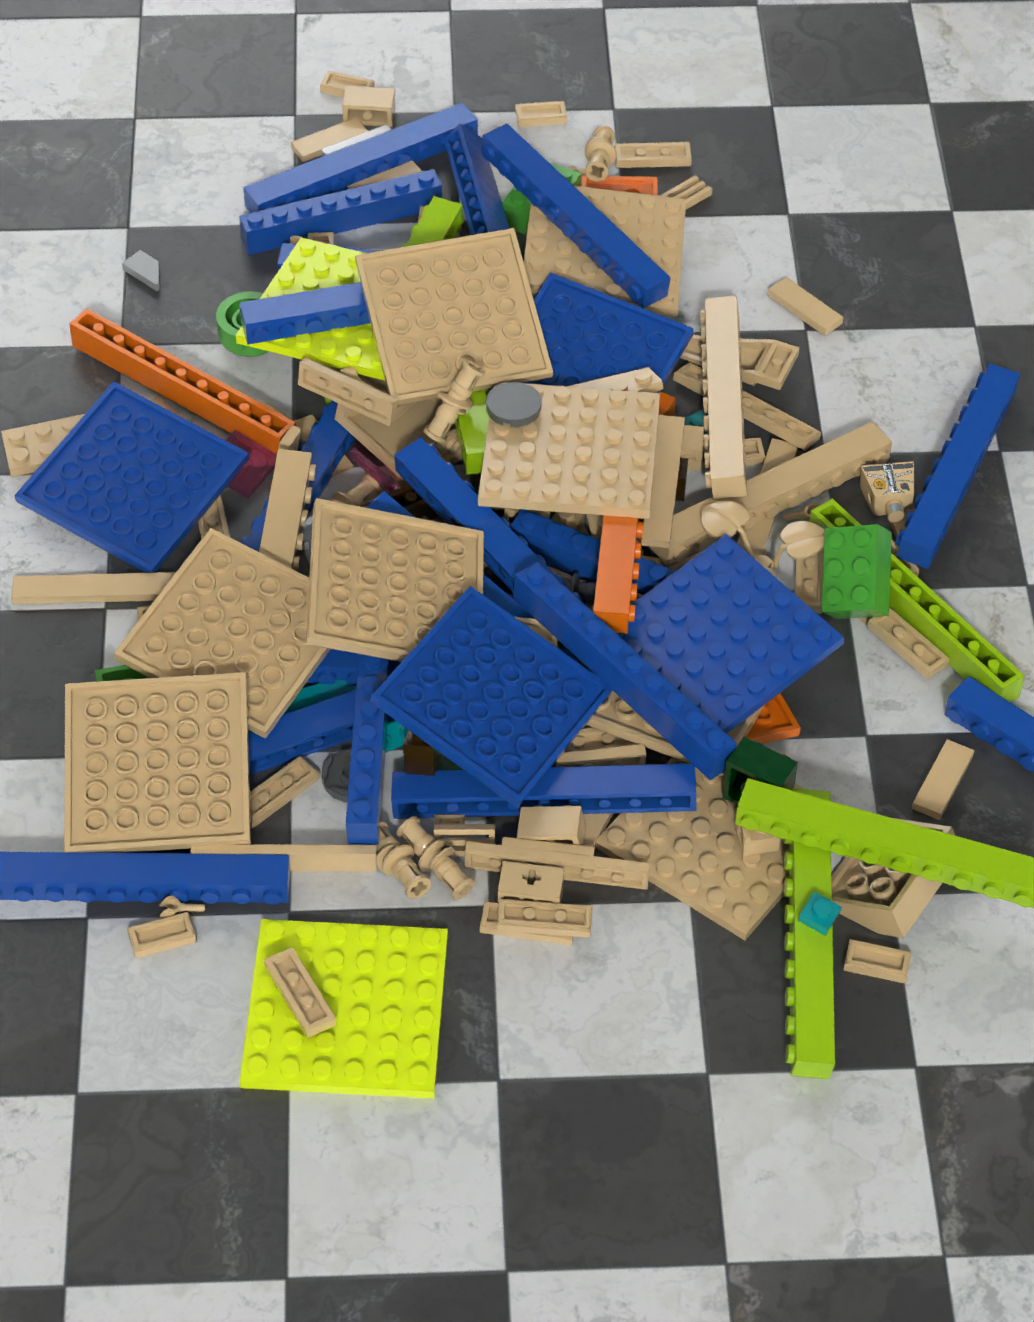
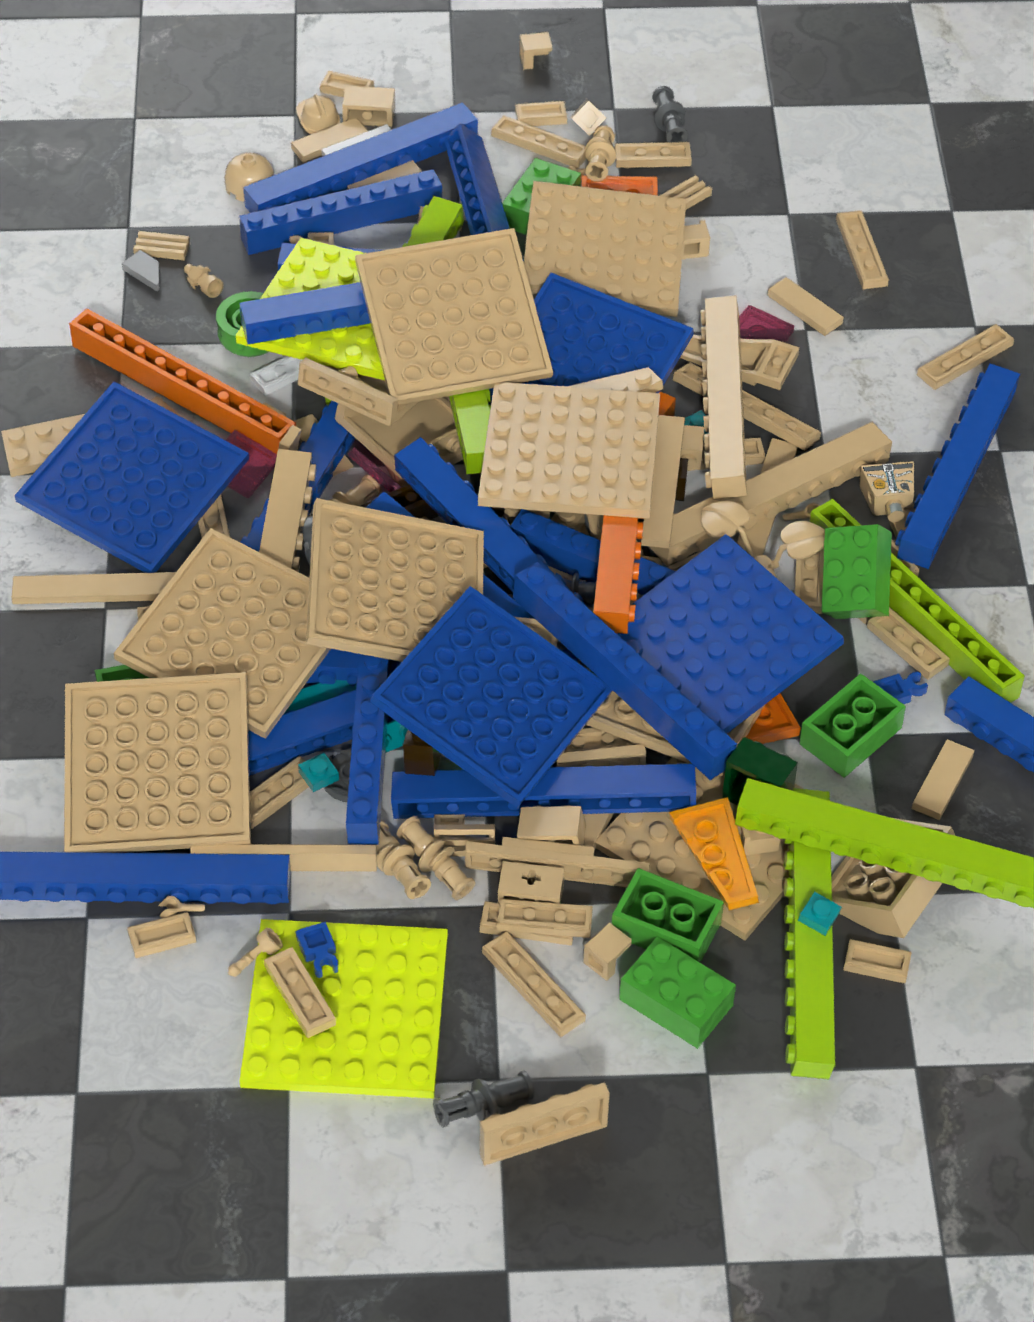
tan piece [424,359,486,443] -> none
blue brick [481,123,671,309] -> none
tile [486,382,542,427] -> none
none -> tan tile [133,231,190,260]
none -> tan piece [184,264,224,298]
none -> tan cylinder [224,153,274,201]
none -> tan piece [228,928,283,977]
none -> white tile [250,356,302,396]
none -> blue plate [295,921,338,978]
none -> tan piece [296,94,340,134]
none -> teal plate [298,753,339,792]
none -> dark grey piece [433,1071,534,1128]
none -> tan plate [480,1082,609,1166]
none -> tan tile [482,931,586,1038]
none -> tan tile [491,115,587,169]
none -> tan panel [520,32,552,69]
none -> panel [570,99,606,136]
none -> tan panel [583,922,632,981]
none -> bright green brick [612,868,724,963]
none -> bright green brick [619,936,736,1049]
none -> dark grey piece [652,86,688,142]
none -> light orange wing [669,797,759,910]
none -> tan brick [682,220,710,259]
none -> clear pink tile [739,305,794,343]
none -> bright green brick [799,673,906,778]
none -> tan tile [836,210,889,289]
none -> blue plate [873,672,928,704]
none -> tan tile [917,324,1014,390]

